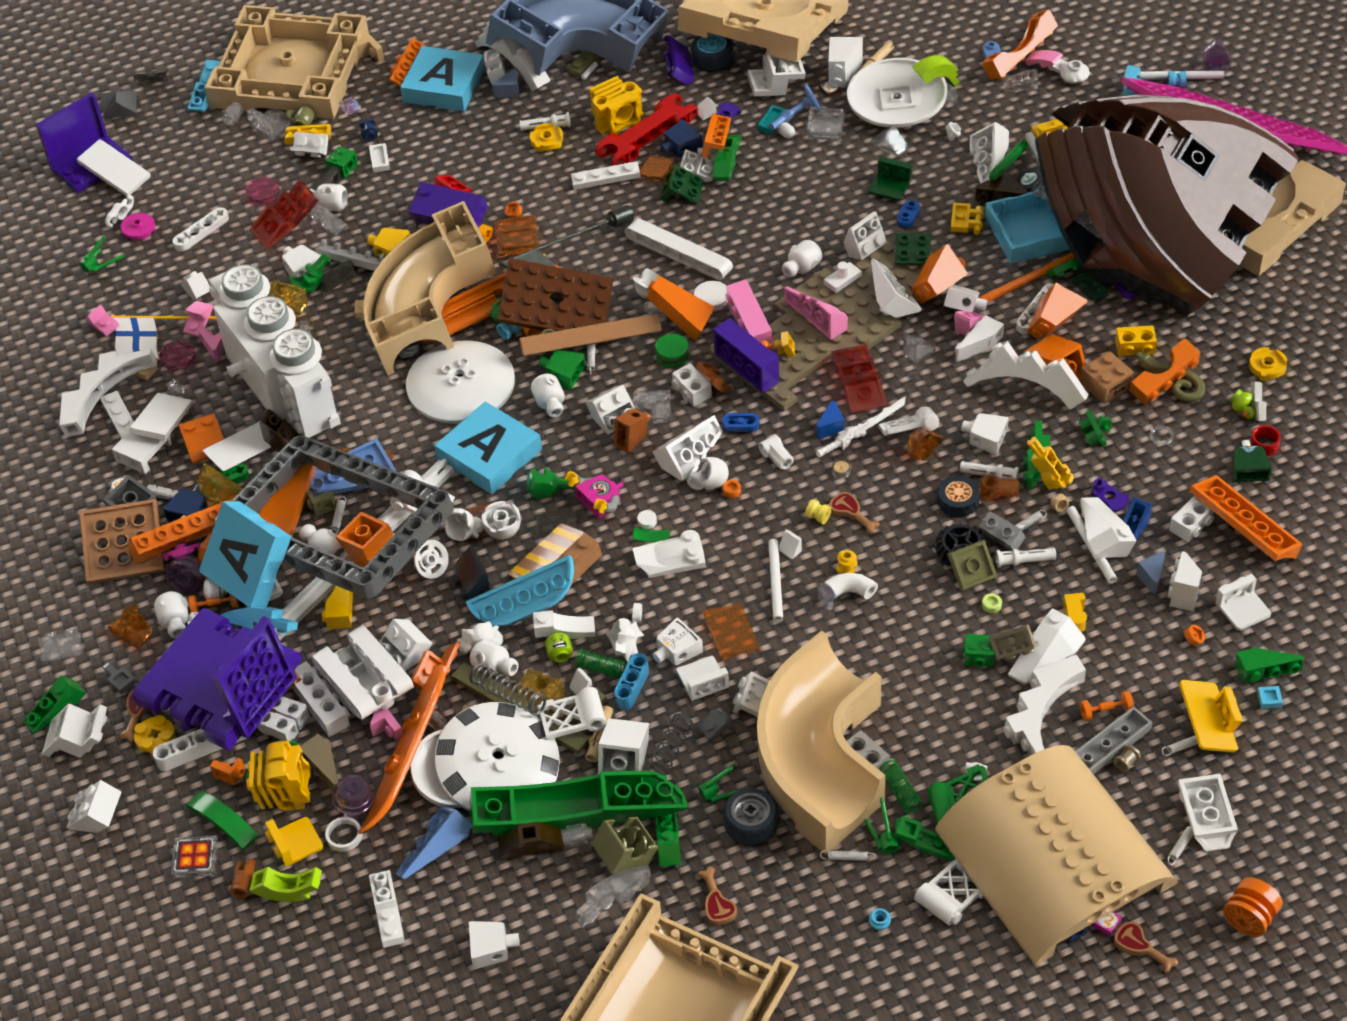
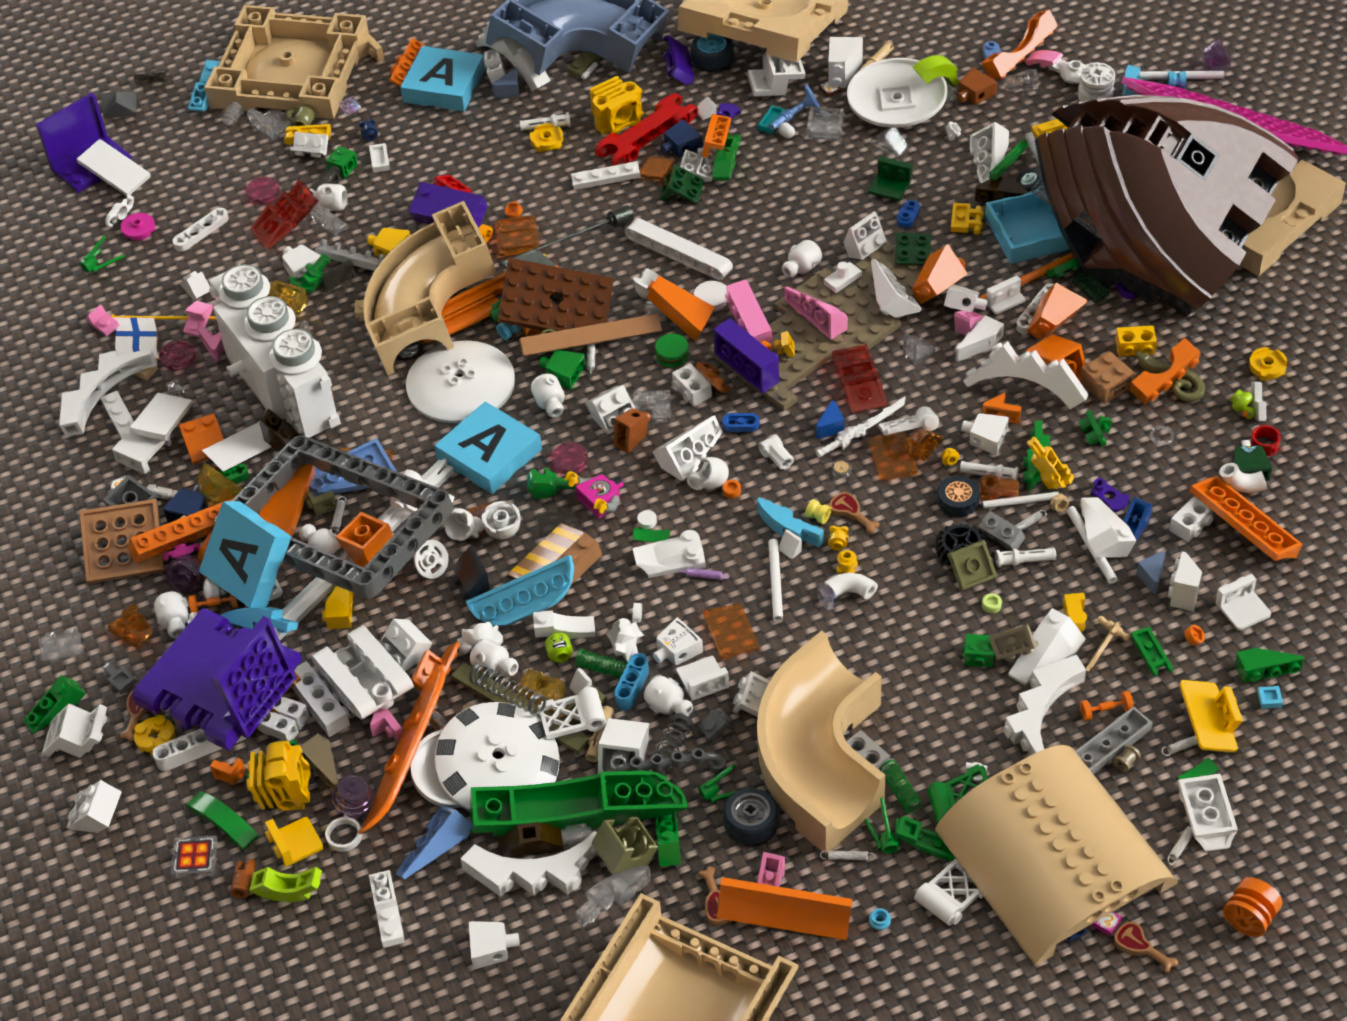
none -> white arch [461,831,598,897]
none -> clear pink tile [551,442,588,474]
none -> dark grey bar [608,748,726,773]
none -> white piece [644,676,693,716]
none -> lavender piece [679,568,729,580]
none -> orange arch [717,877,853,940]
none -> medium azure slope [757,497,824,547]
none -> bright pink slope [757,852,785,887]
none -> yellow brick [828,525,849,551]
none -> clear orange piece [867,431,919,481]
none -> yellow plate [941,448,959,466]
none -> dark orange torso [956,67,997,104]
none -> orange slope [982,393,1022,424]
none -> white bar [982,492,1059,509]
none -> white bracket [986,275,1025,315]
none -> white wheel [1078,62,1115,101]
none -> tan piece [1086,616,1130,672]
none -> green hinge [1130,627,1173,677]
none -> green sticker [1178,758,1219,779]
none -> white cylinder [1219,463,1268,493]

